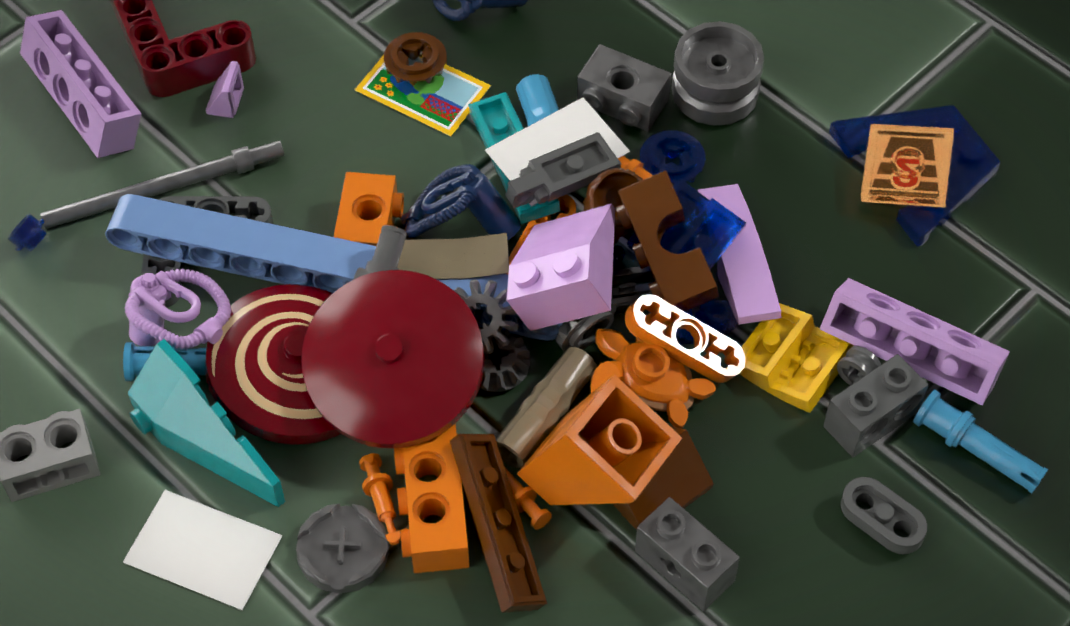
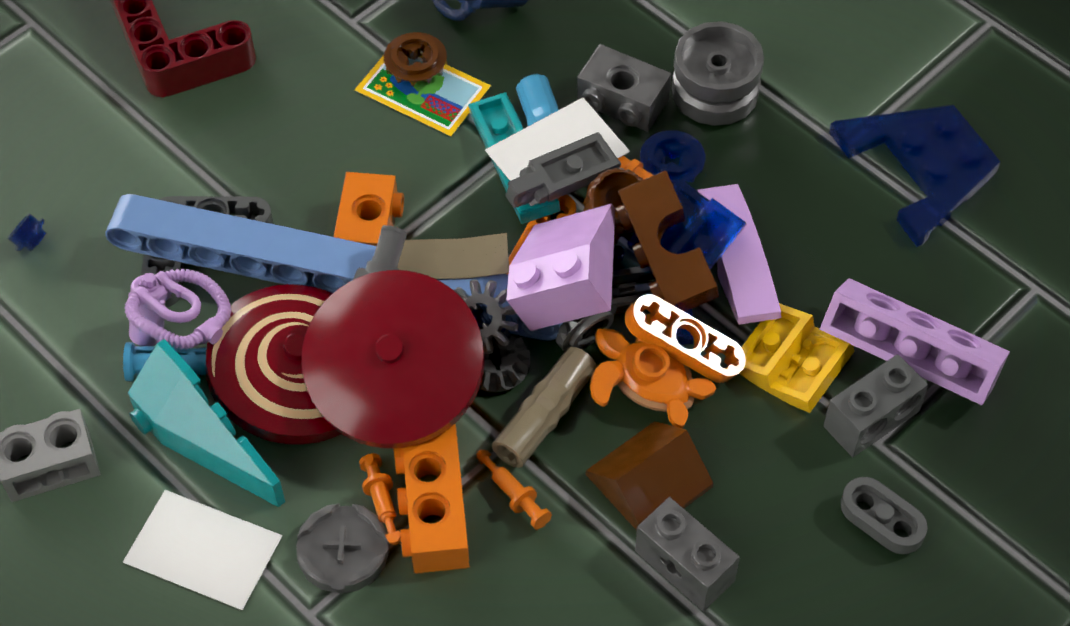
lavender brick [20,10,141,158] -> none
flat silver bar [40,140,285,229] -> none
lavender slope [206,61,244,118] -> none
dark blue piece [401,164,521,240] -> none
reddish brown tile [450,434,547,613] -> none
orange slope [517,374,682,505] -> none
clear blue plate [695,299,738,336] -> none
dark grey bush [837,346,881,386] -> none
clear orange tile [861,124,954,208] -> none
dark azure pin [913,389,1048,494] -> none

